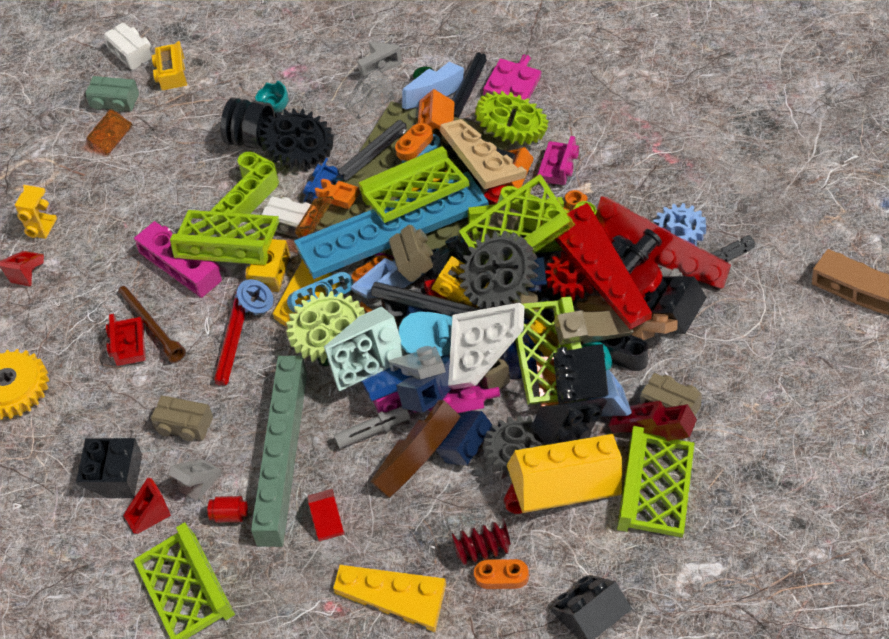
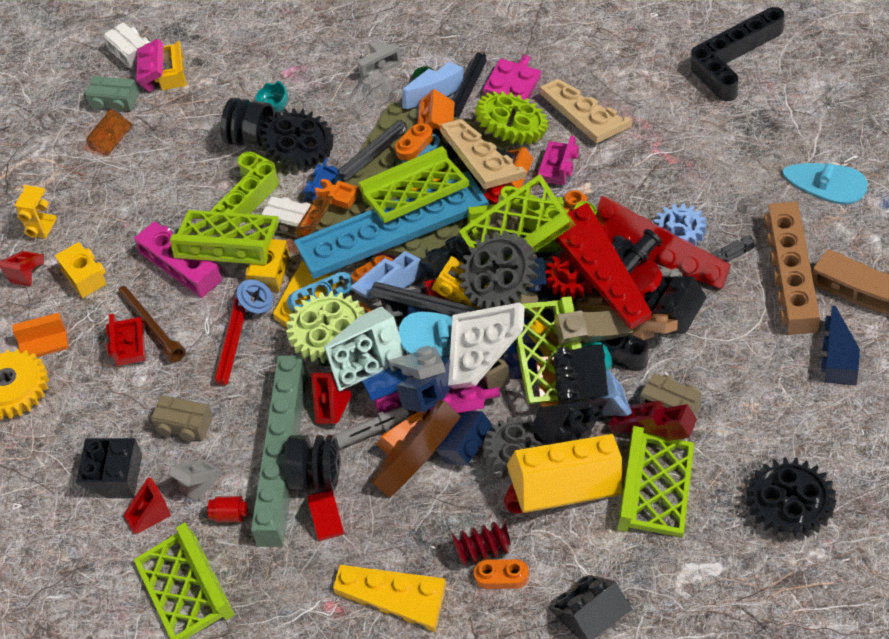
dark tan brick [389,225,433,282] -> none
none -> orange panel [12,312,69,357]
none -> yellow brick [54,242,107,298]
none -> dark pink bracket [136,39,163,92]
none -> black wheel [285,435,341,490]
none -> red slope [311,372,352,424]
none -> orange slope [376,411,427,455]
none -> tan wing [540,79,633,143]
none -> black beam [691,7,784,102]
none -> black gear [746,457,836,540]
none -> medium nougat brick [764,201,820,335]
none -> medium azure shield [783,163,868,205]
none -> dark blue slope [820,306,860,386]

